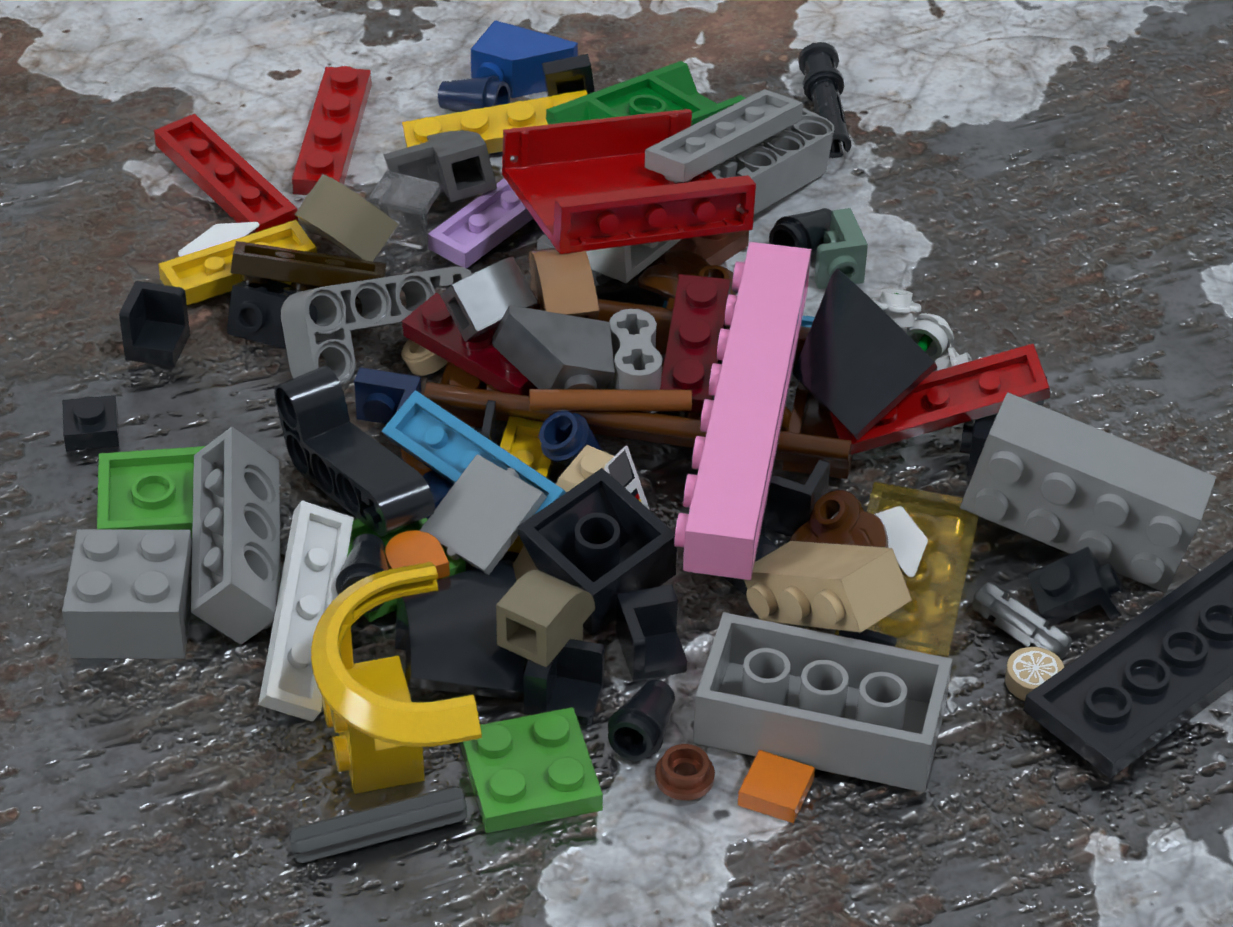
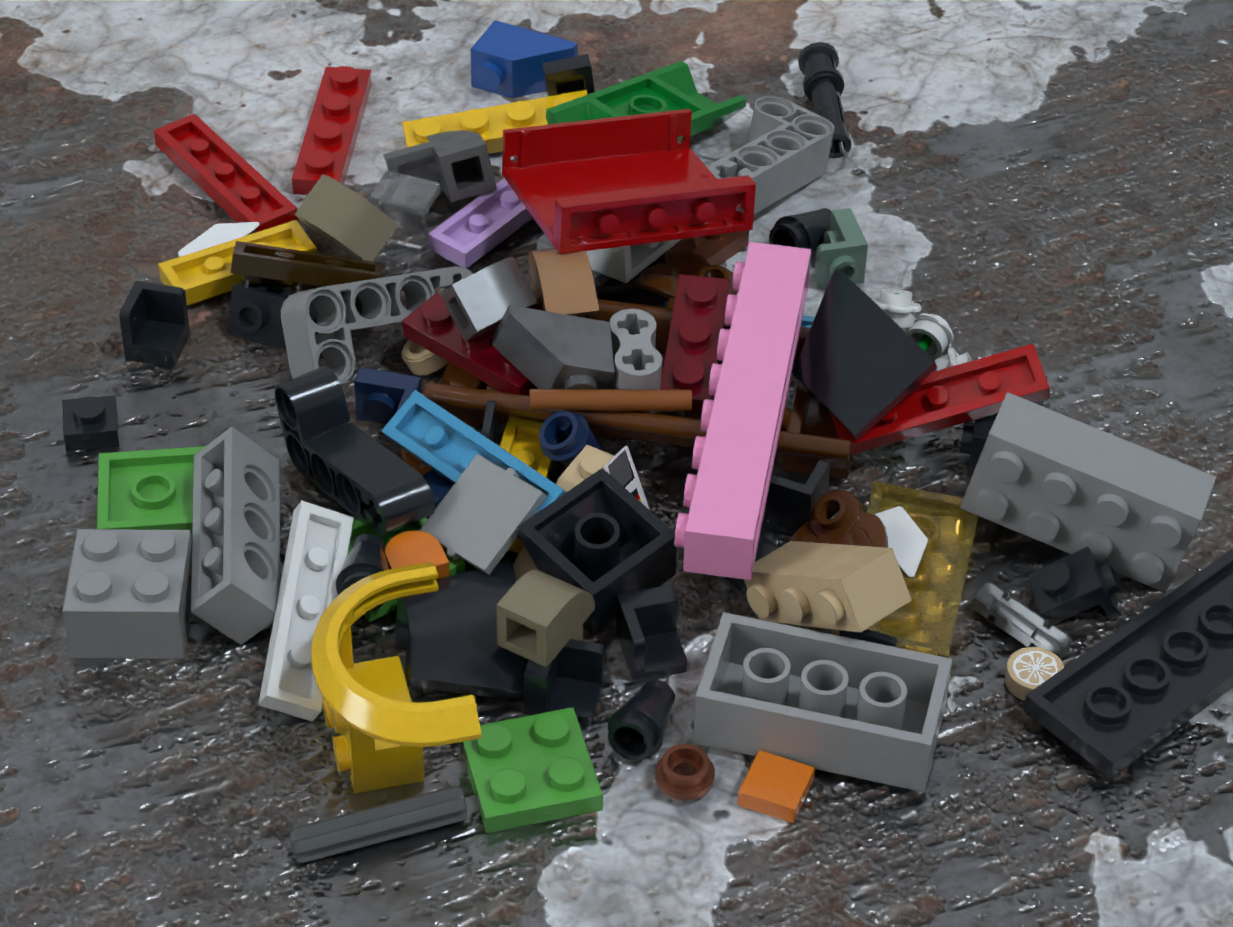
dark blue cone [438,76,510,112] -> none
light grey plate [645,89,803,183] -> none

